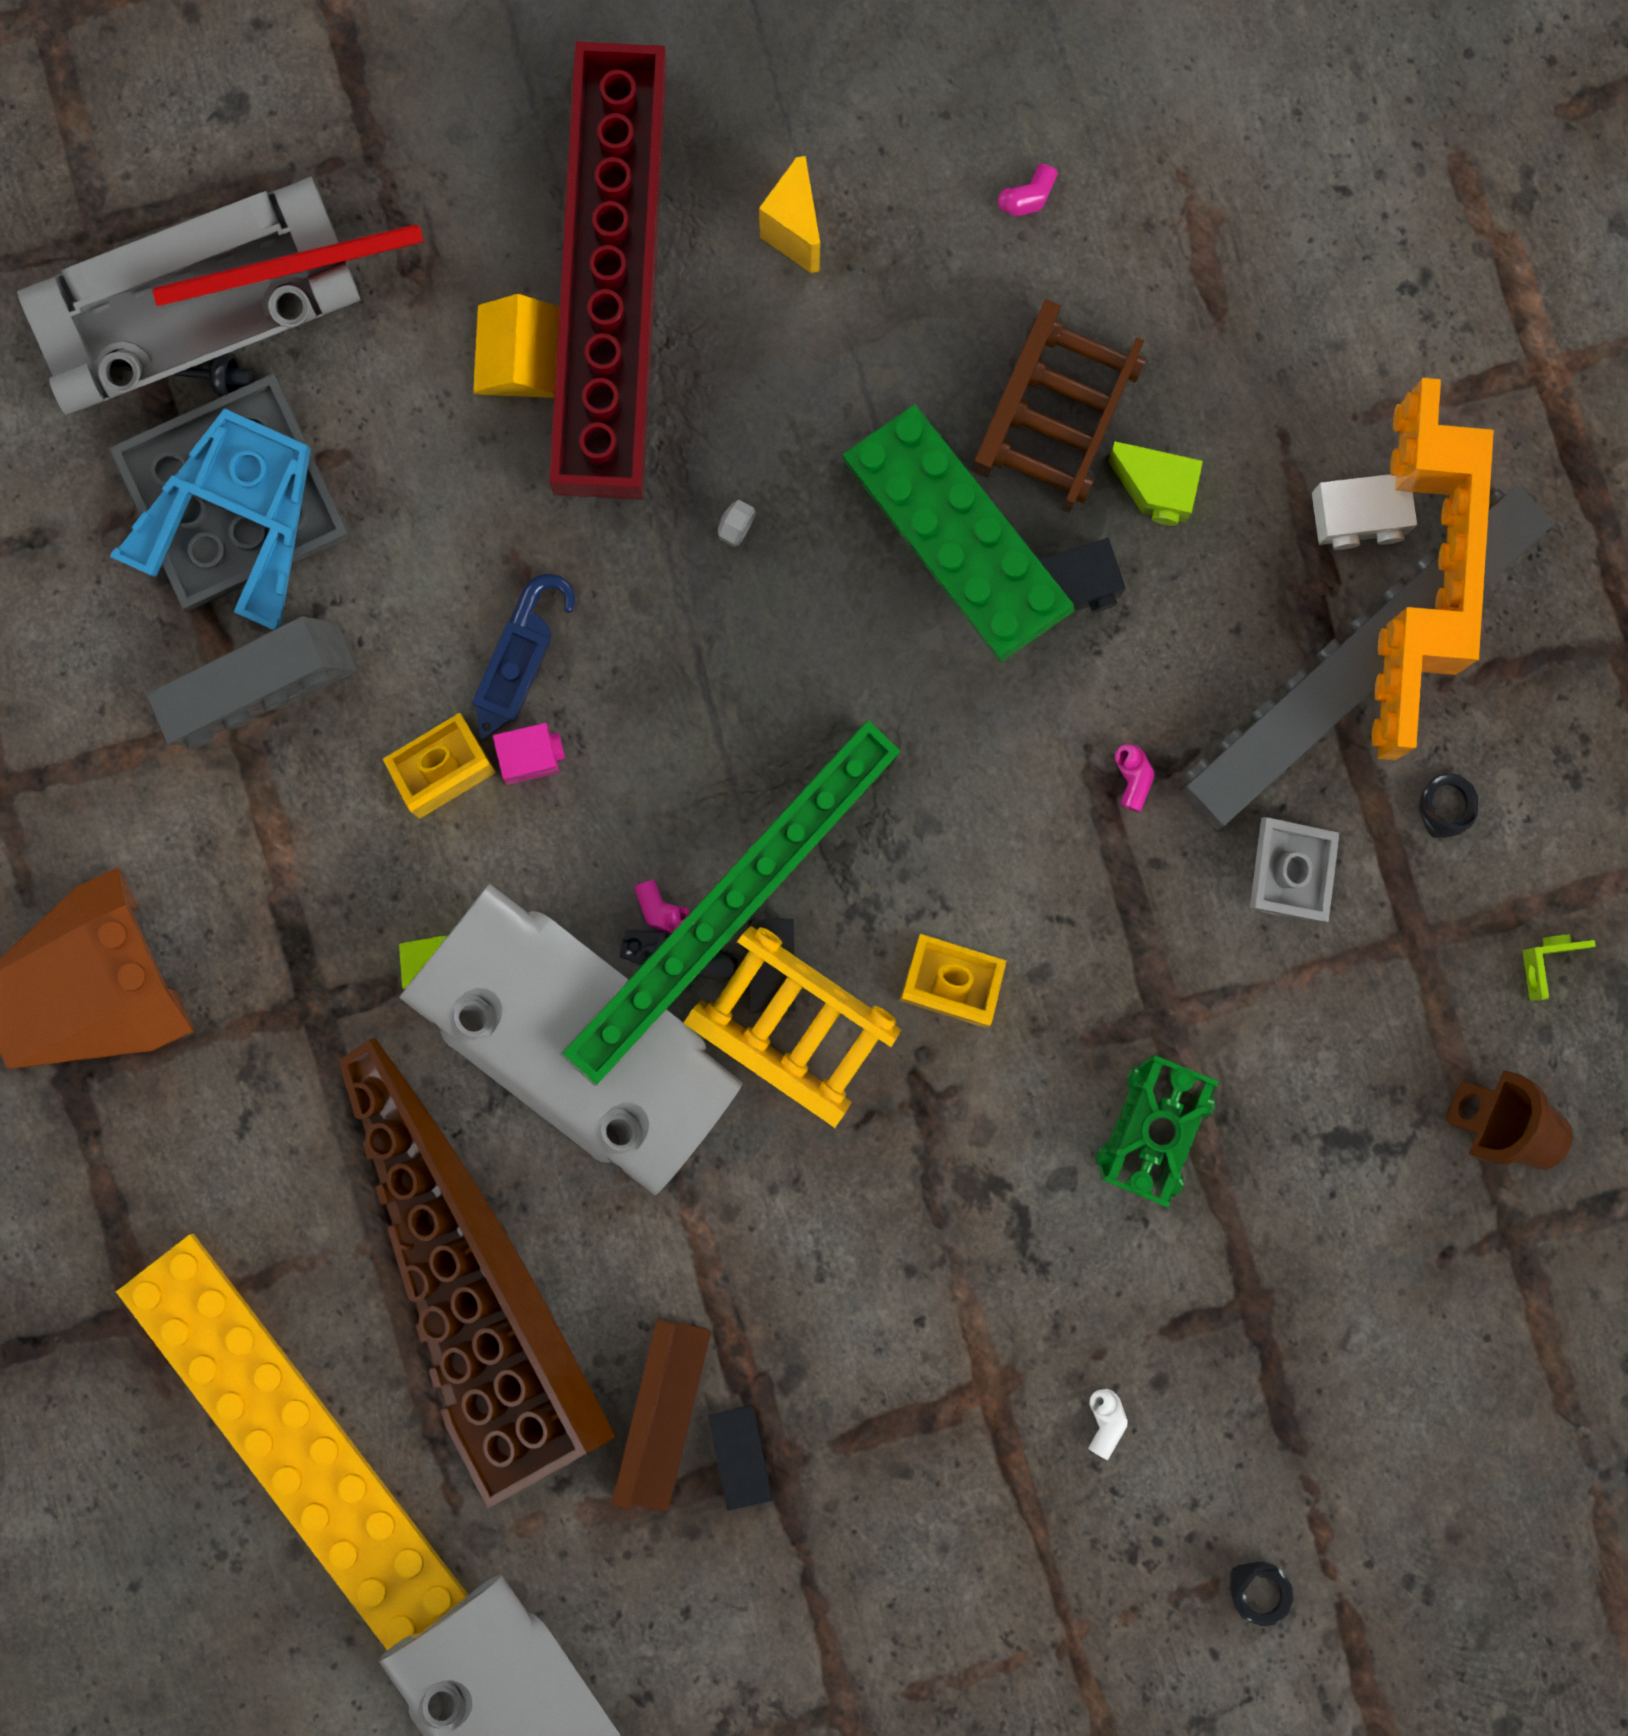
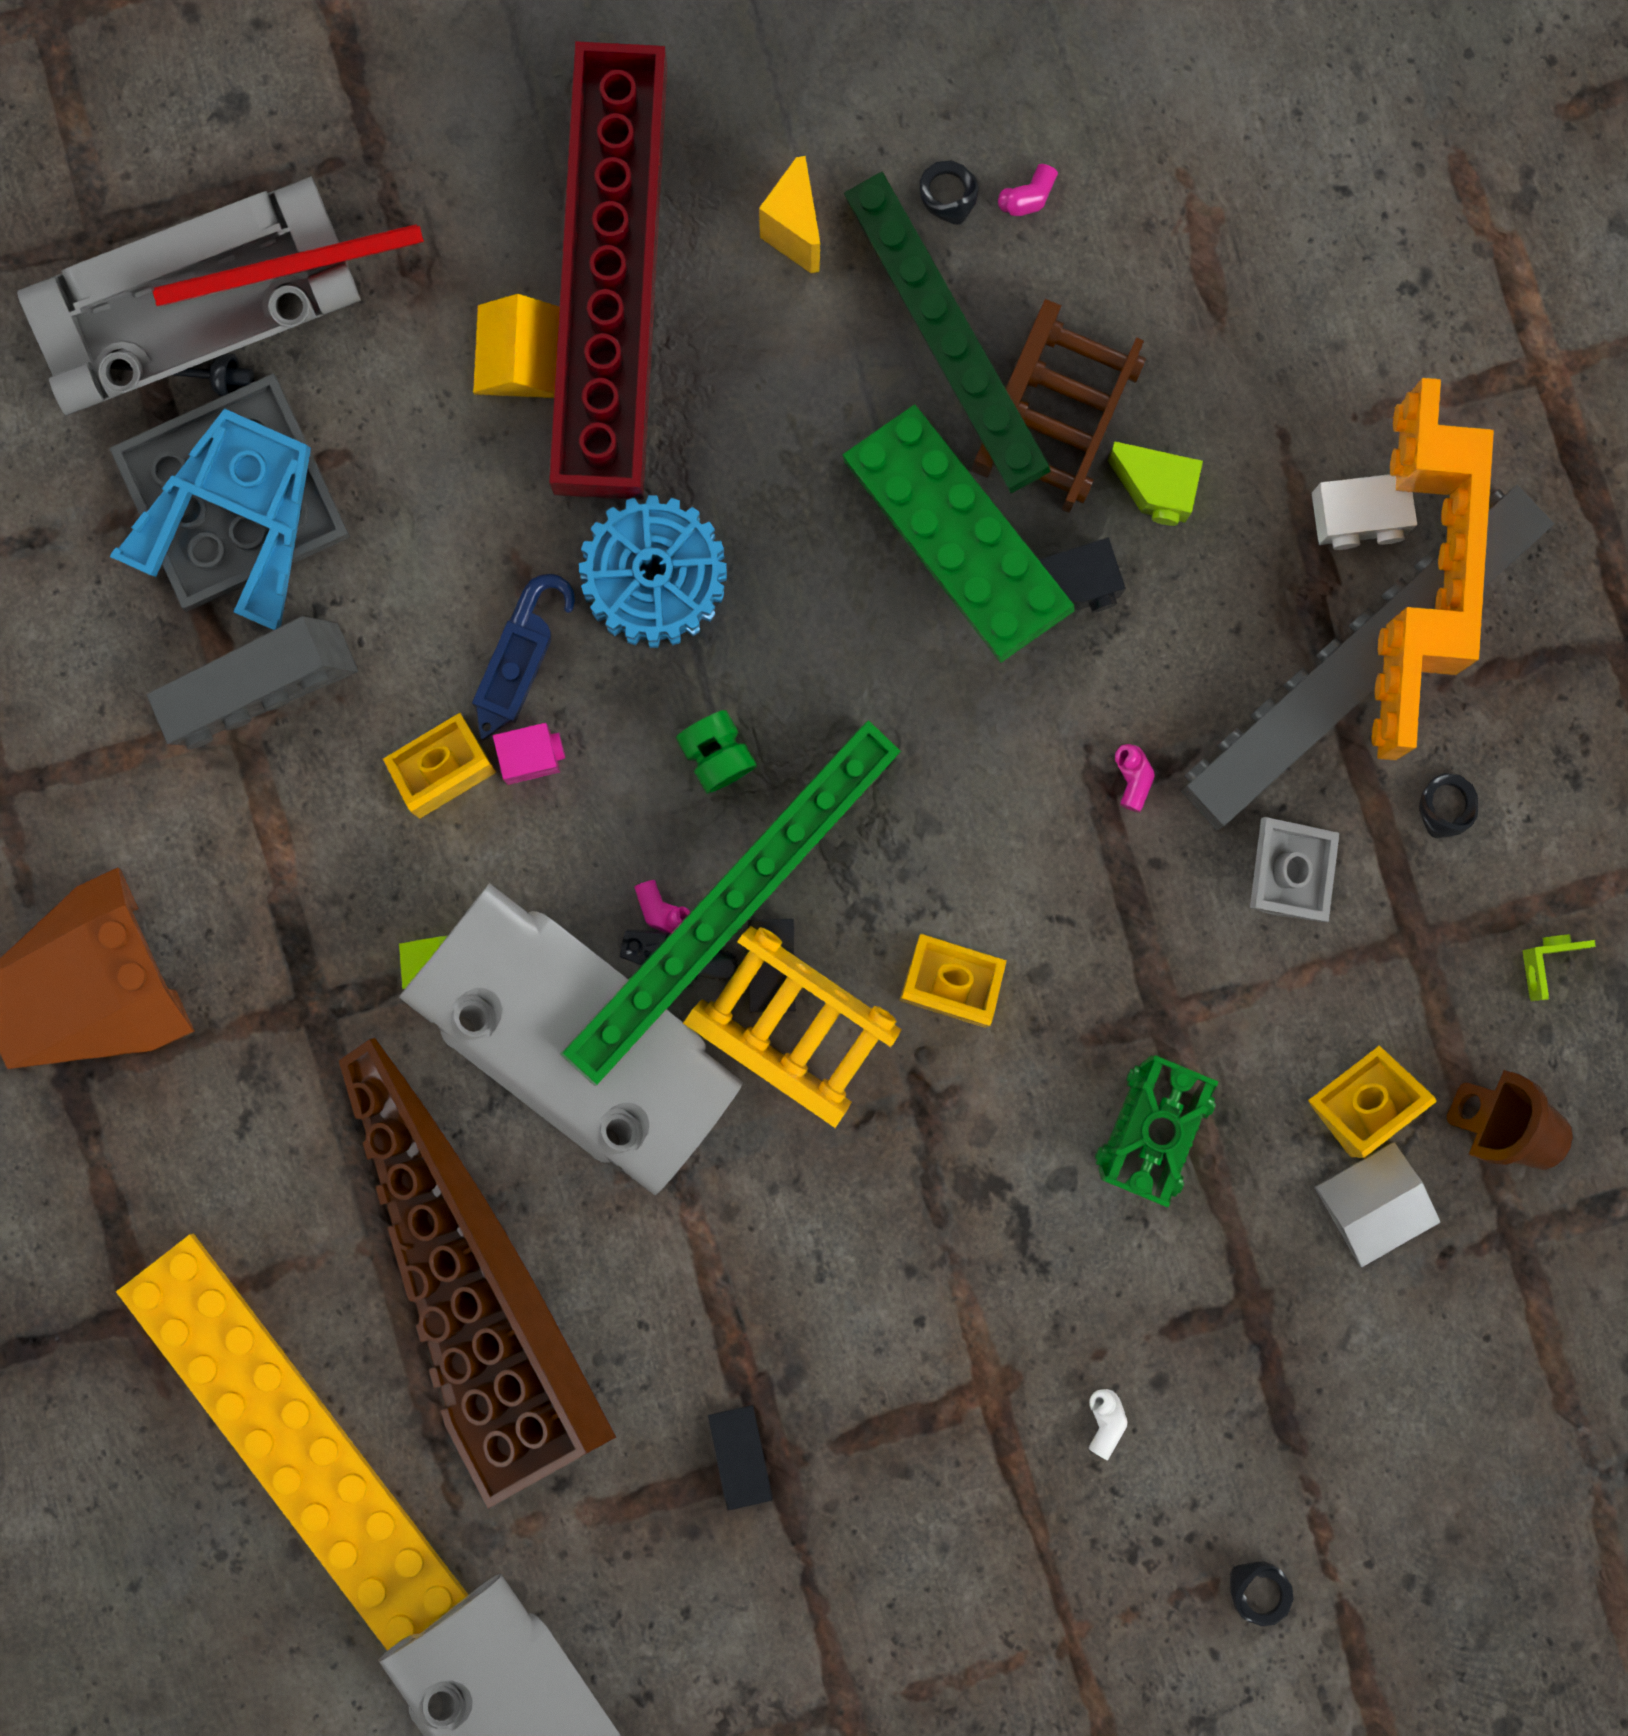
reddish brown panel [611,1317,711,1512] -> none
light grey tile [718,500,756,547] -> none
none -> dark azure piece [579,495,727,648]
none -> green wheel [675,710,757,794]
none -> dark green plate [844,171,1051,494]
none -> black piece [919,160,979,225]
none -> yellow slope [1308,1046,1437,1158]
none -> light grey slope [1314,1142,1440,1267]

